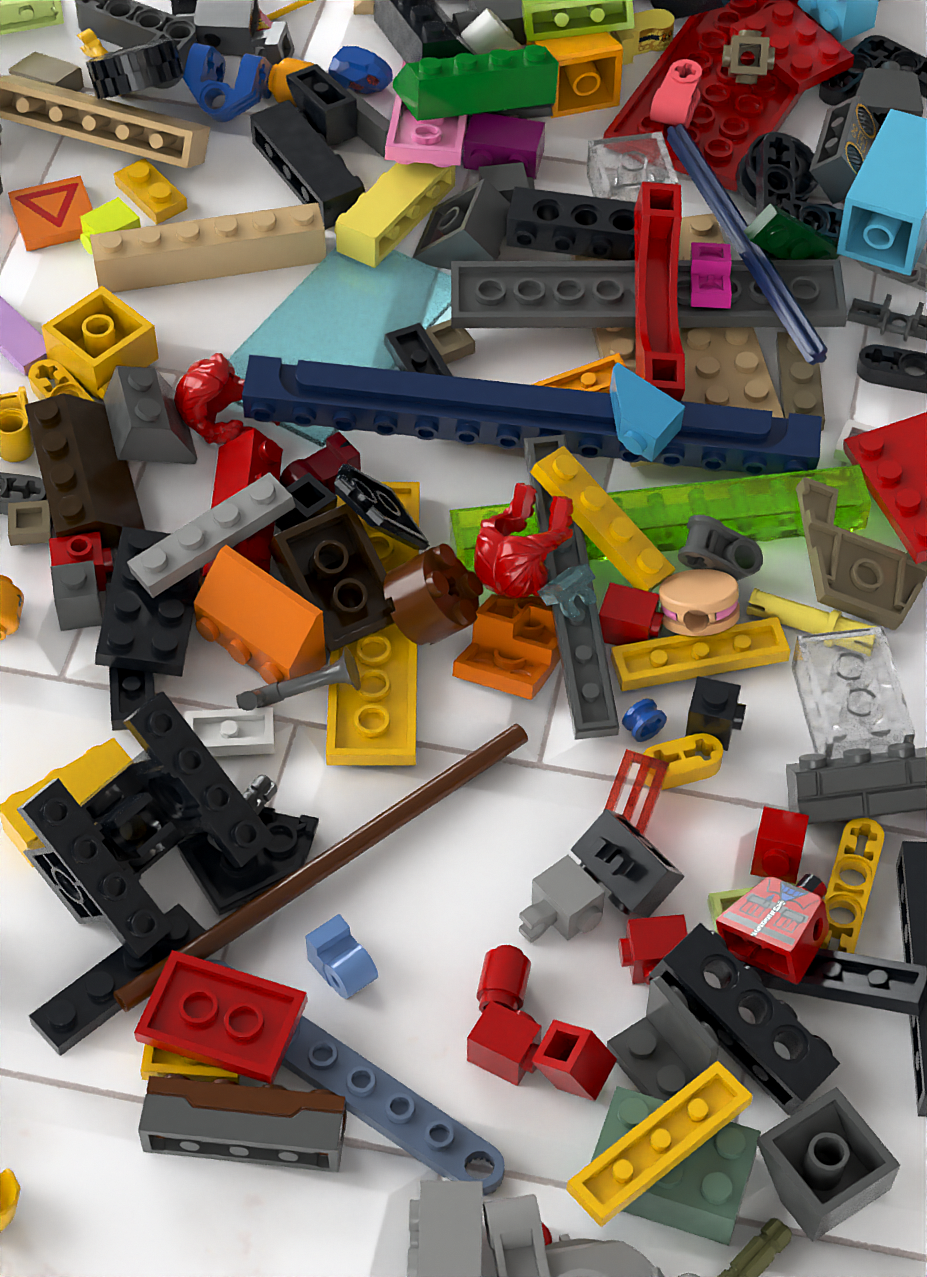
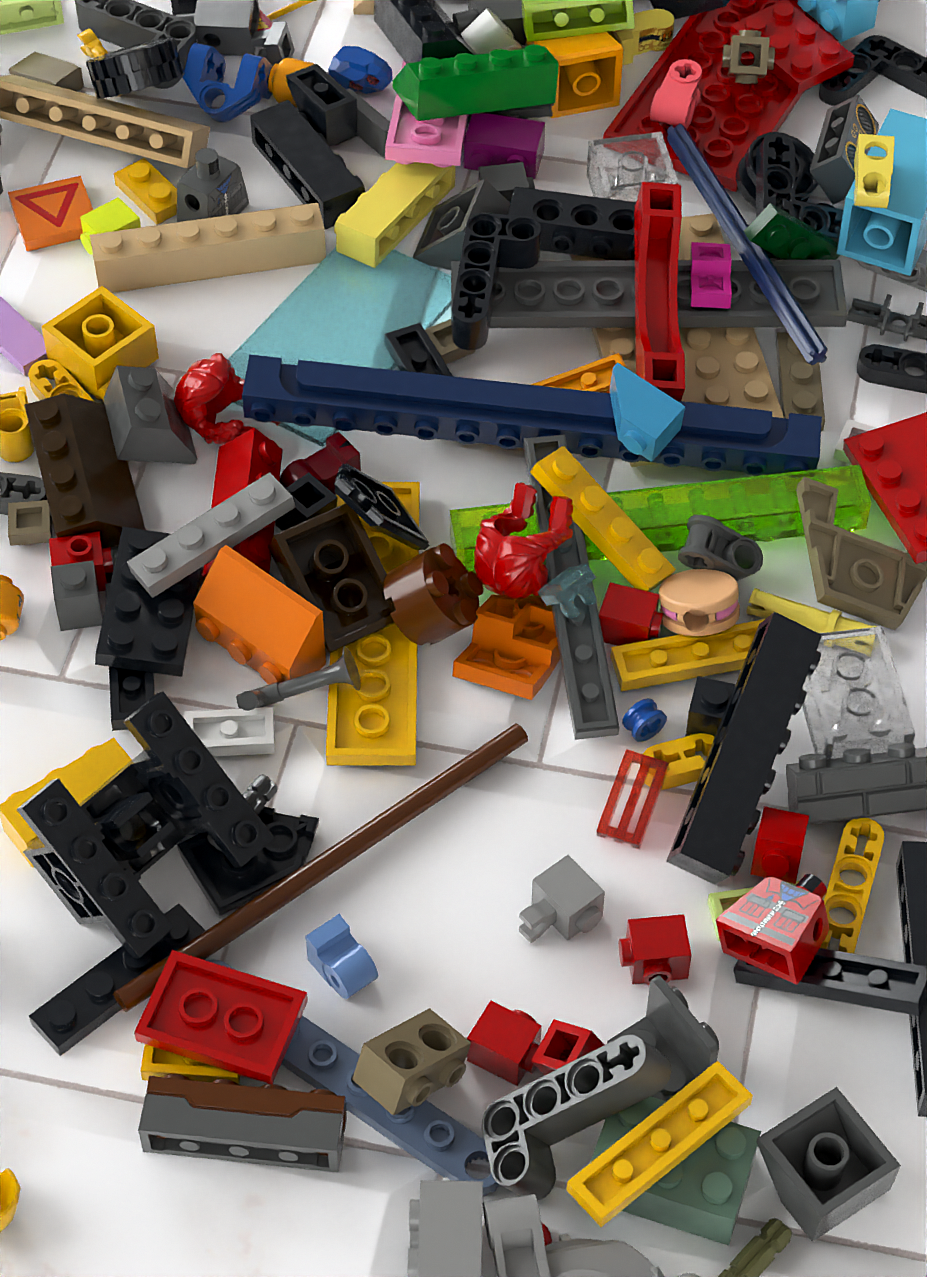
red brick [476,945,531,1013] -> none
black brick [570,809,685,917] -> none
black brick [649,922,841,1115] -> none
dark grey torso [856,61,923,132] -> none
none -> dark grey torso [177,148,249,222]
none -> dark tan brick [352,1008,471,1116]
none -> black beam [452,213,541,351]
none -> dark grey beam [482,1034,672,1201]
none -> black brick [666,612,822,885]
none -> light yellow leg [854,134,895,209]

